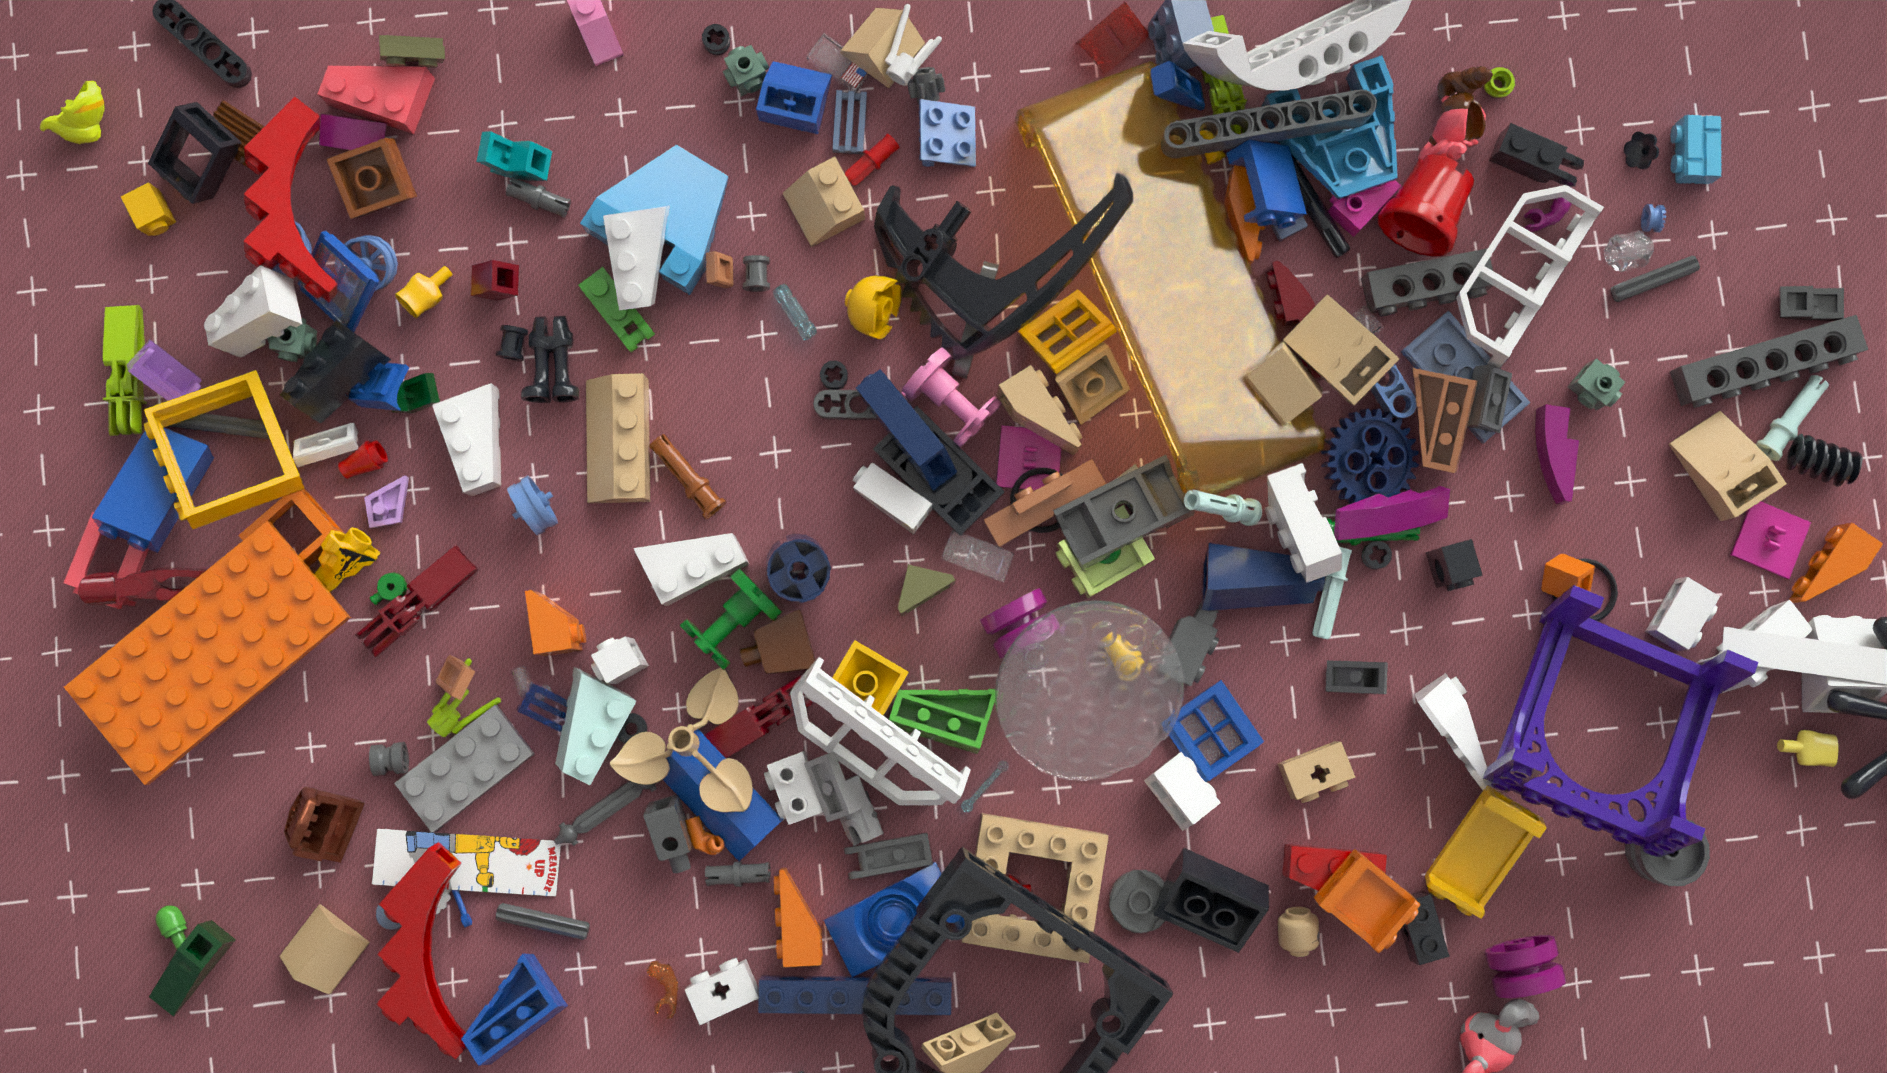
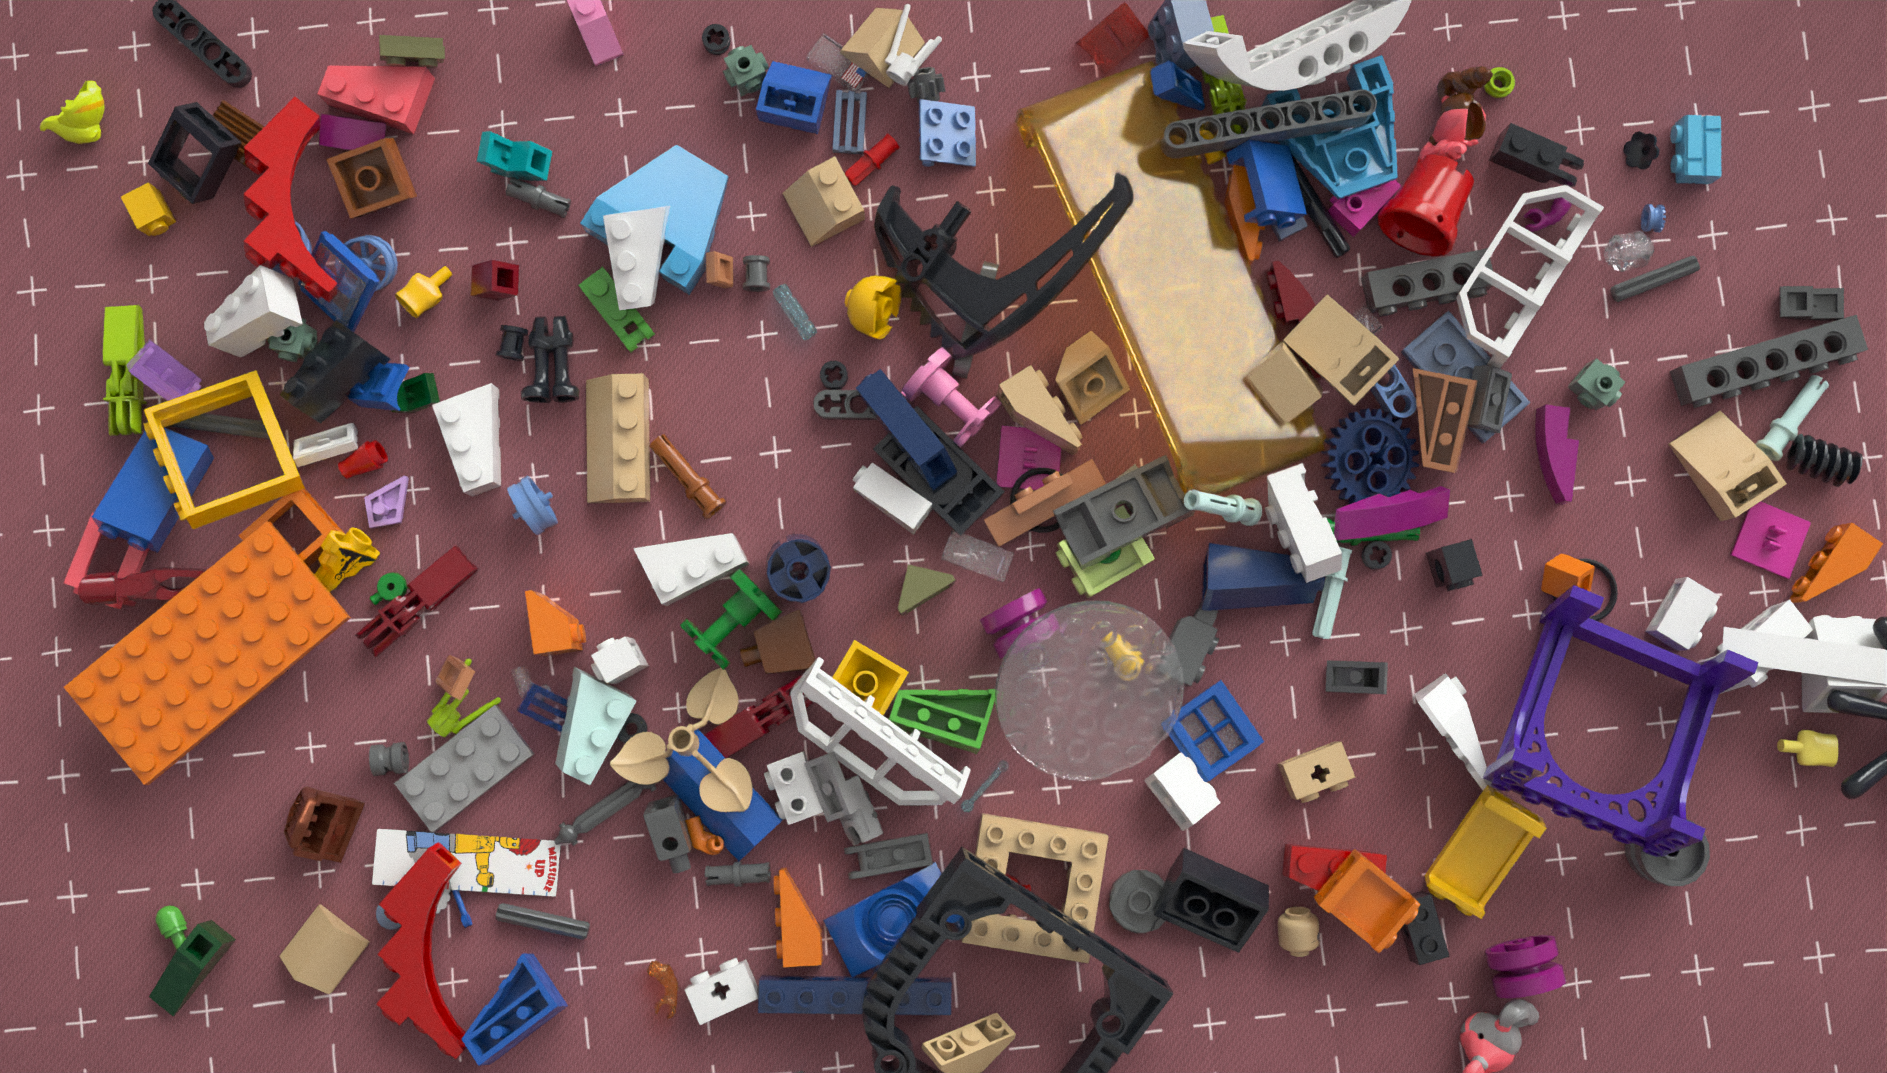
yellow piece [1018,289,1117,374] -> none

